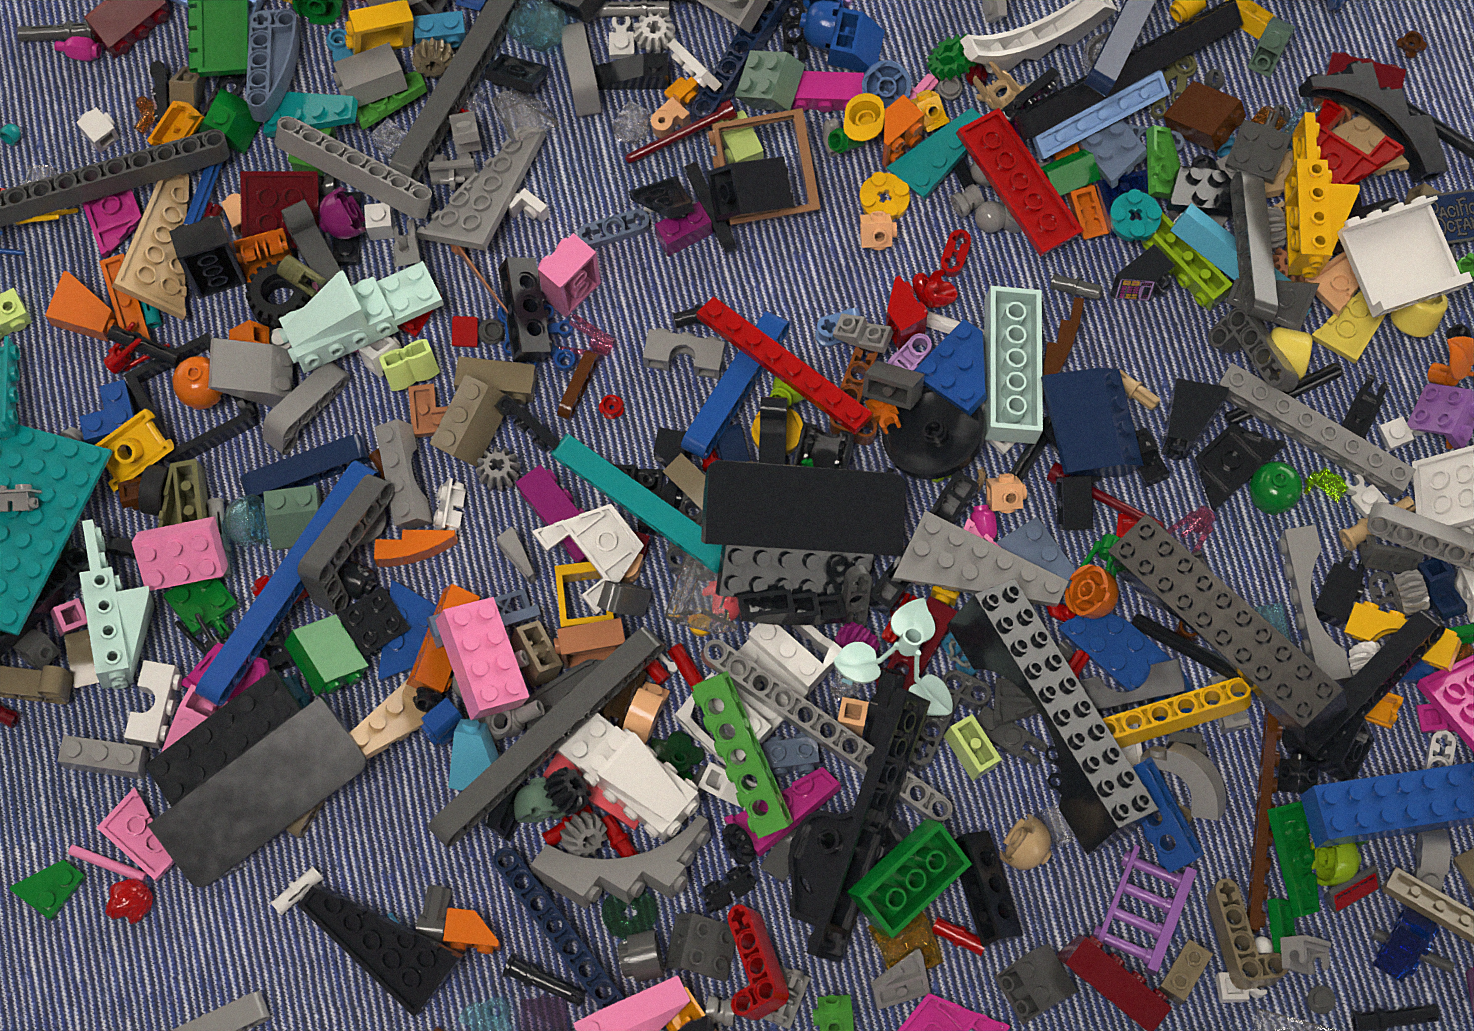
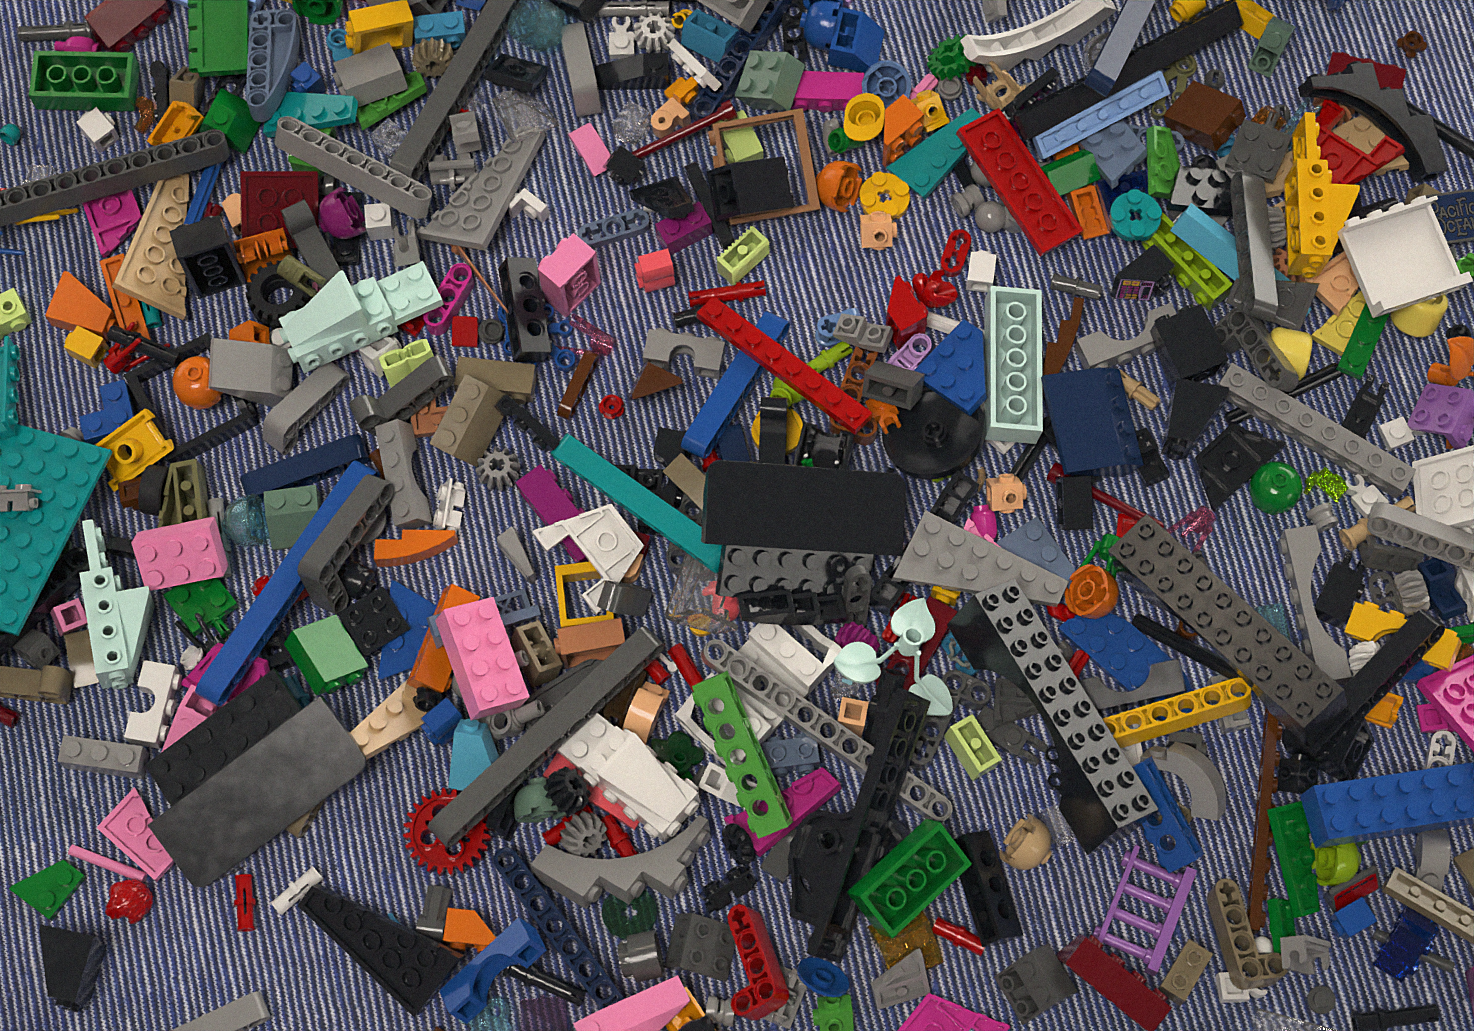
none -> green brick [29,51,140,111]
none -> black slope [39,924,107,1013]
none -> yellow brick [64,325,109,369]
none -> white plate [180,645,204,670]
none -> red pin [234,874,256,932]
none -> blue brick [290,61,326,94]
none -> dark grey beam [349,356,454,436]
none -> red gear [403,787,492,877]
none -> dark pink beam [423,263,474,336]
none -> blue arch [439,917,547,1024]
none -> bright pink slope [568,122,611,177]
none -> black brick [603,145,645,185]
none -> reddish brown slope [628,362,683,400]
none -> coral brick [634,248,675,293]
none -> yellow pin [671,9,693,28]
none -> dark azure brick [681,9,739,63]
none -> red pin [688,280,766,308]
none -> yellowish green brick [717,226,770,285]
none -> blue dish [797,957,849,997]
none -> lime pin [806,341,853,373]
none -> orange cylinder [815,161,862,212]
none -> white brick [966,250,997,293]
none -> light grey arch [1074,303,1177,370]
none -> black slope [1150,304,1228,392]
none -> light grey wheel [1306,502,1339,533]
none -> blue brick [1329,897,1377,942]
none -> green plate [1336,303,1390,380]

